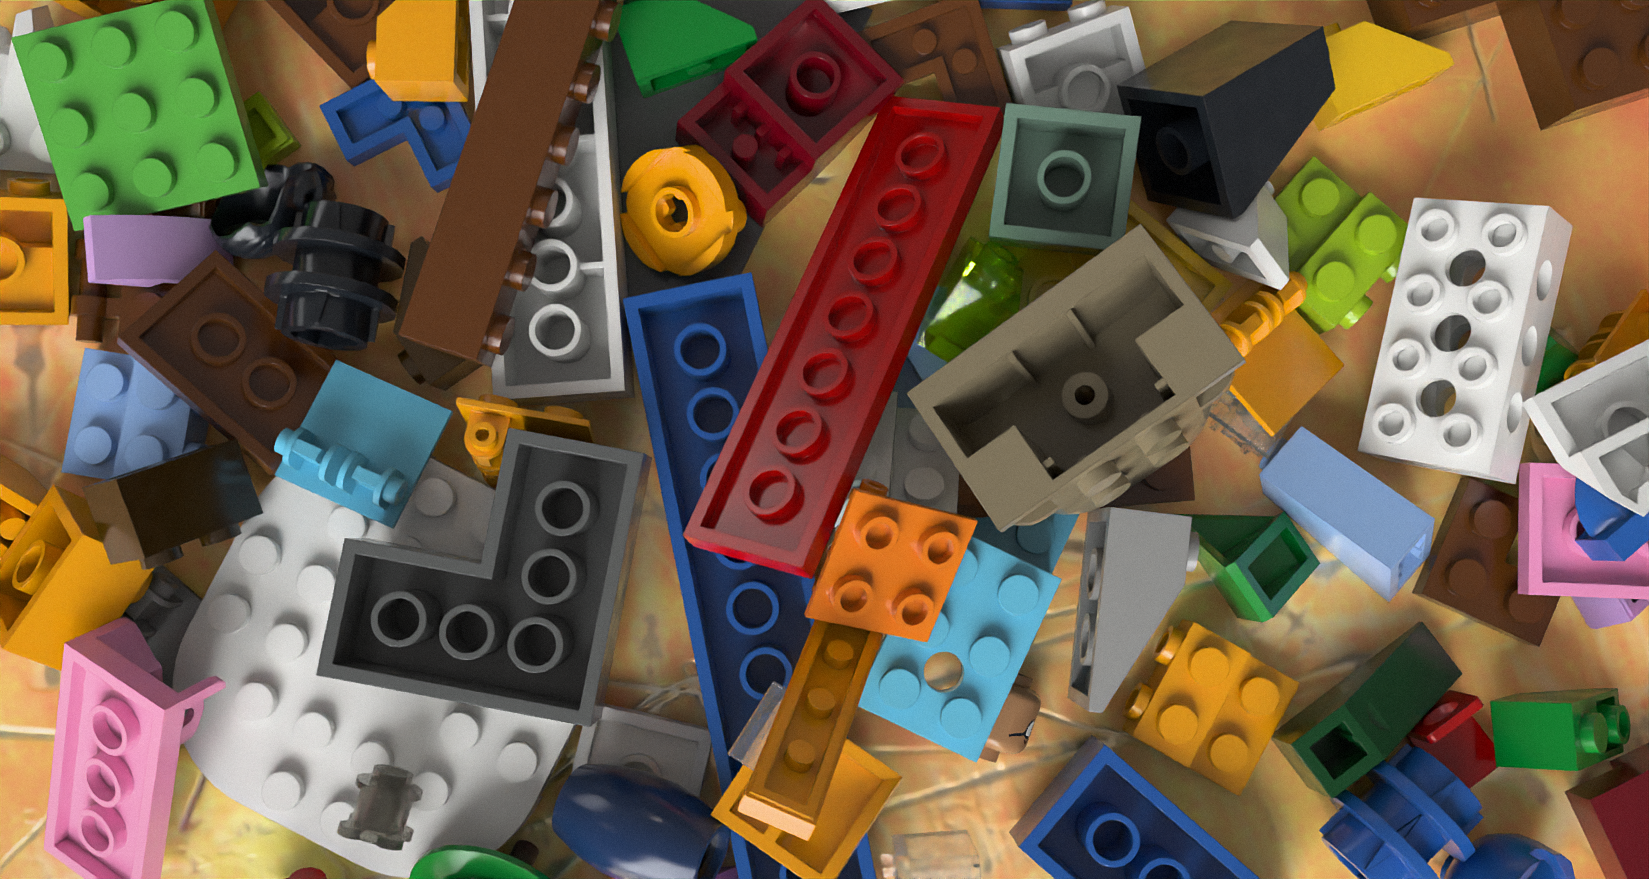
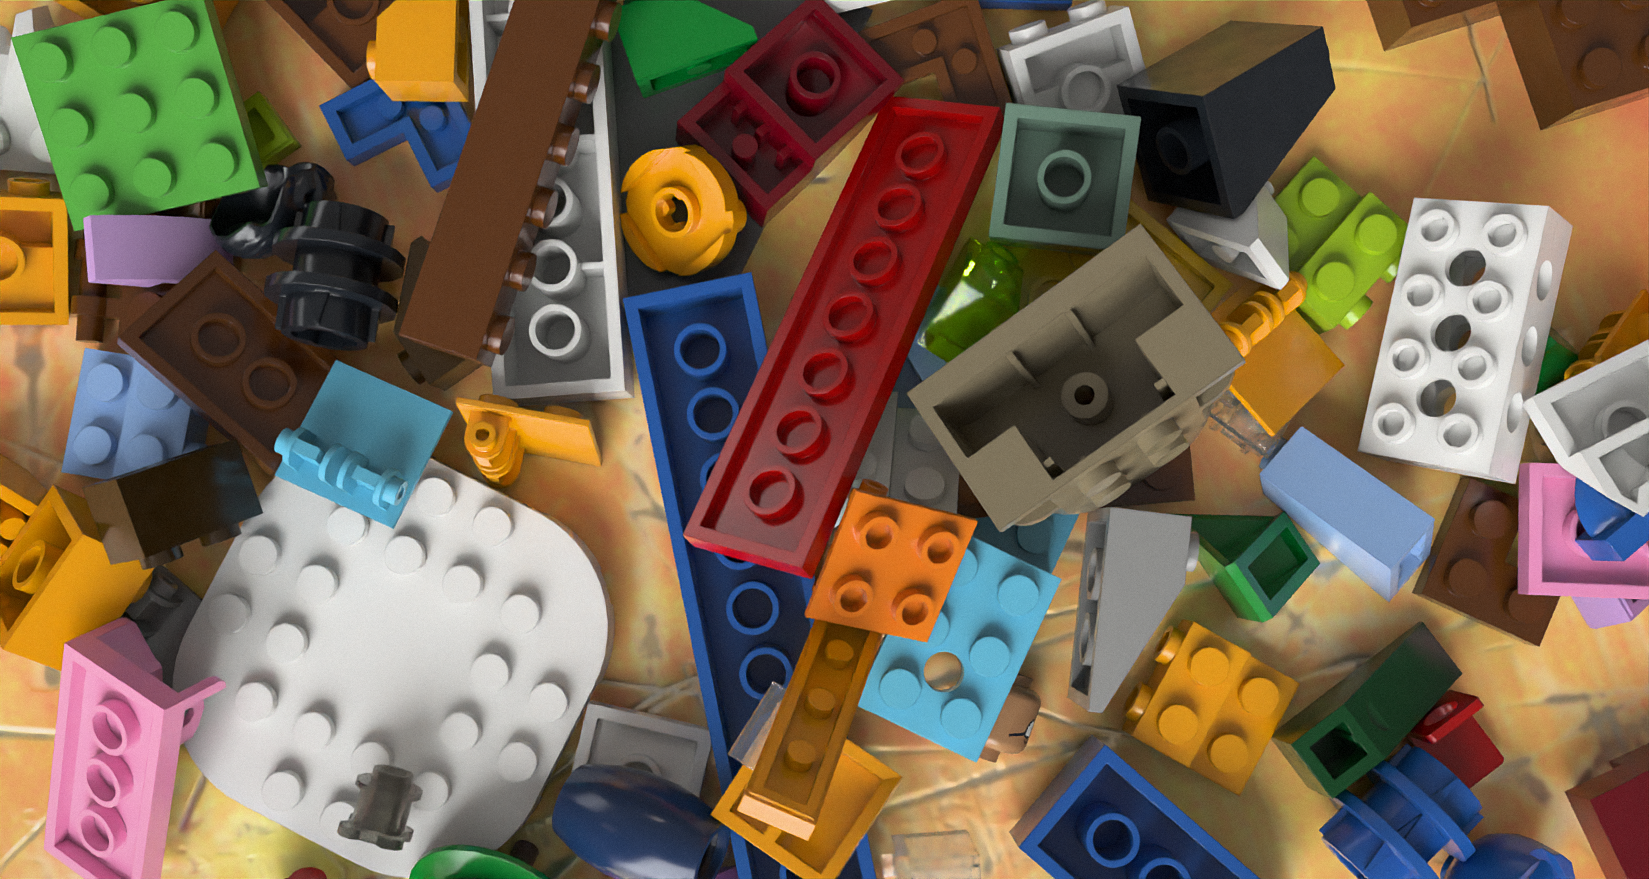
dark grey brick [316,428,652,727] -> none
yellow slope [1313,21,1455,132] -> none
green slope [1490,688,1631,771] -> none

